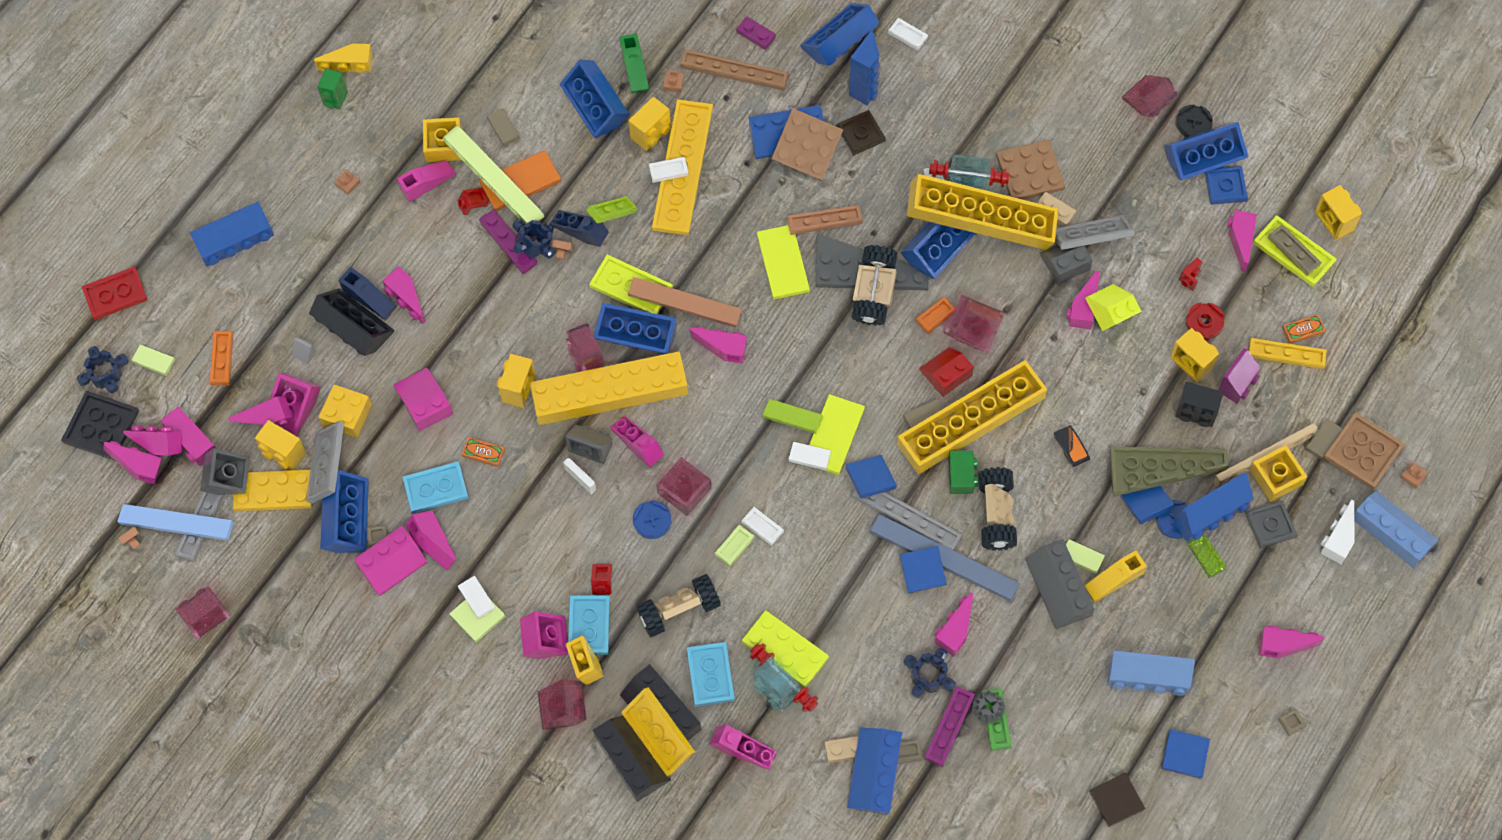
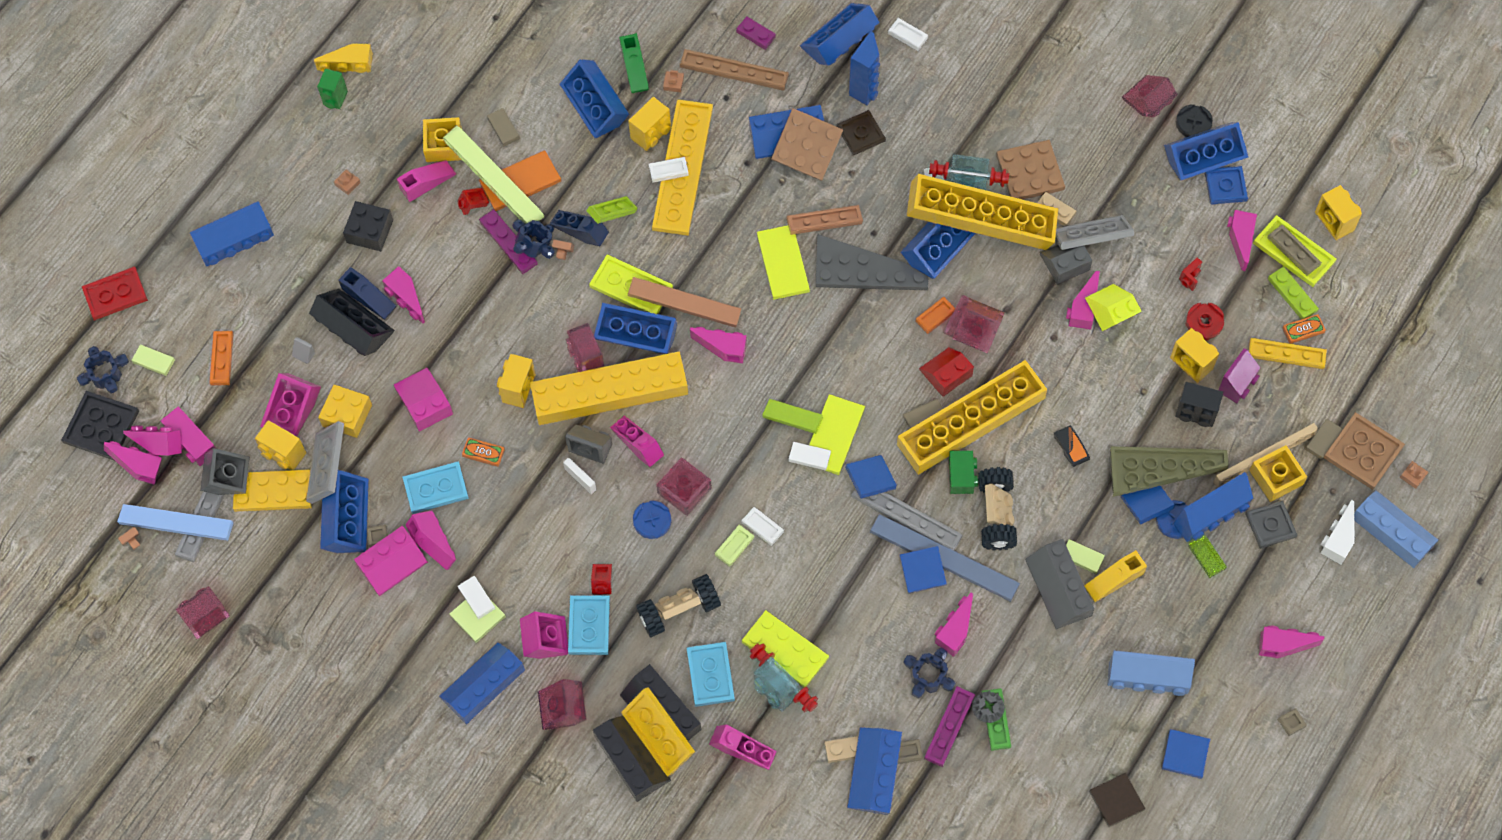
dark pink slope [228,396,293,427] -> none
yellow slope [566,635,604,685] -> none
plate [852,245,898,326] -> none
none -> black brick [343,201,393,252]
none -> blue slope [439,643,525,725]
none -> lime plate [1268,267,1319,319]

